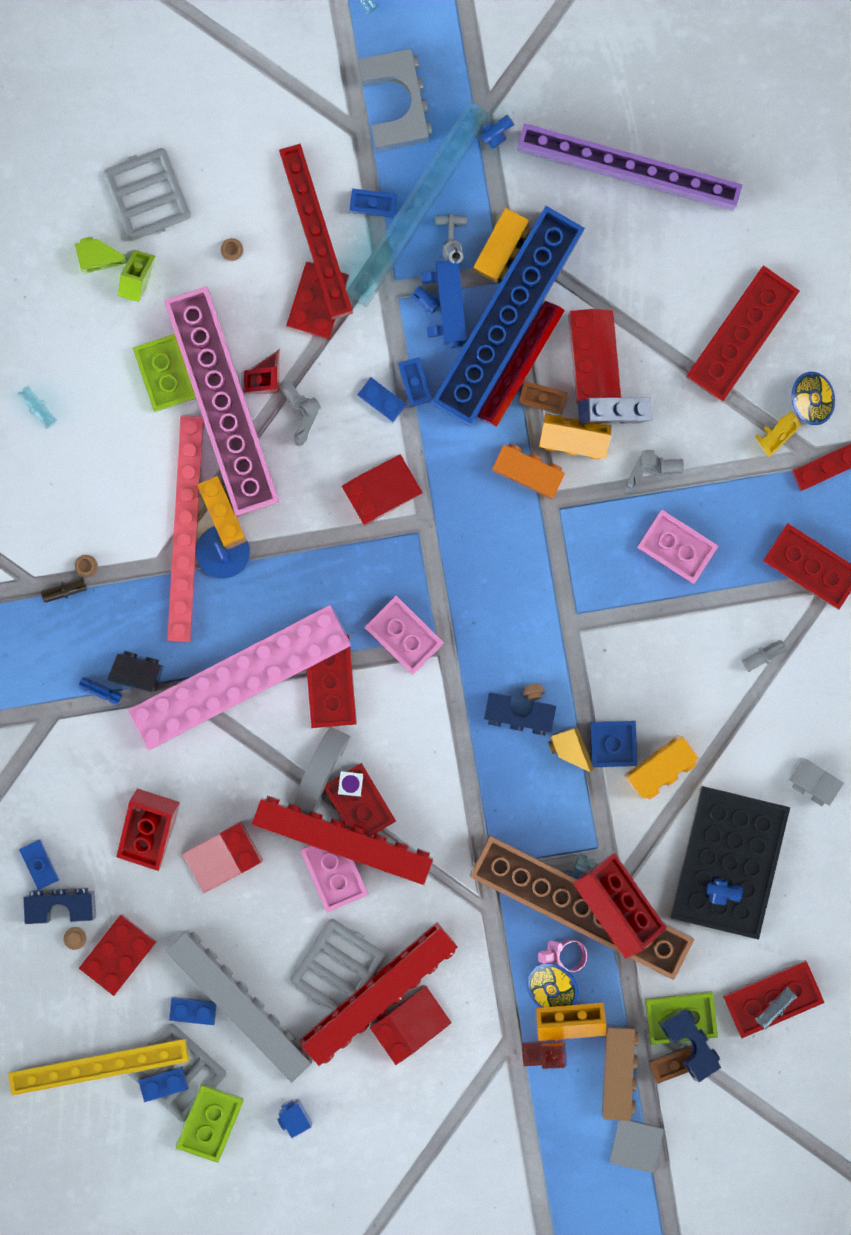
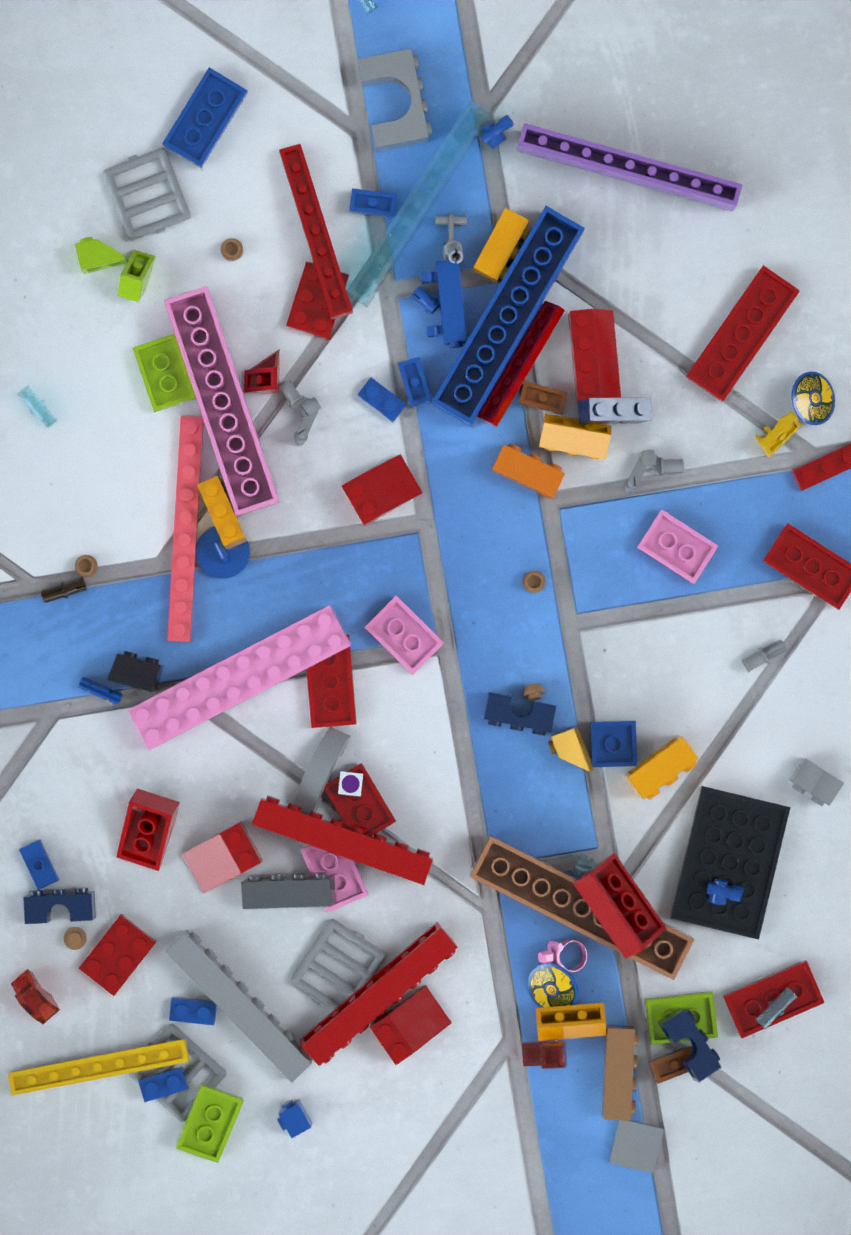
none -> clear red brick [10,969,60,1024]
none -> blue plate [162,67,248,169]
none -> dark grey brick [241,872,336,909]
none -> medium nougat plate [523,570,545,593]

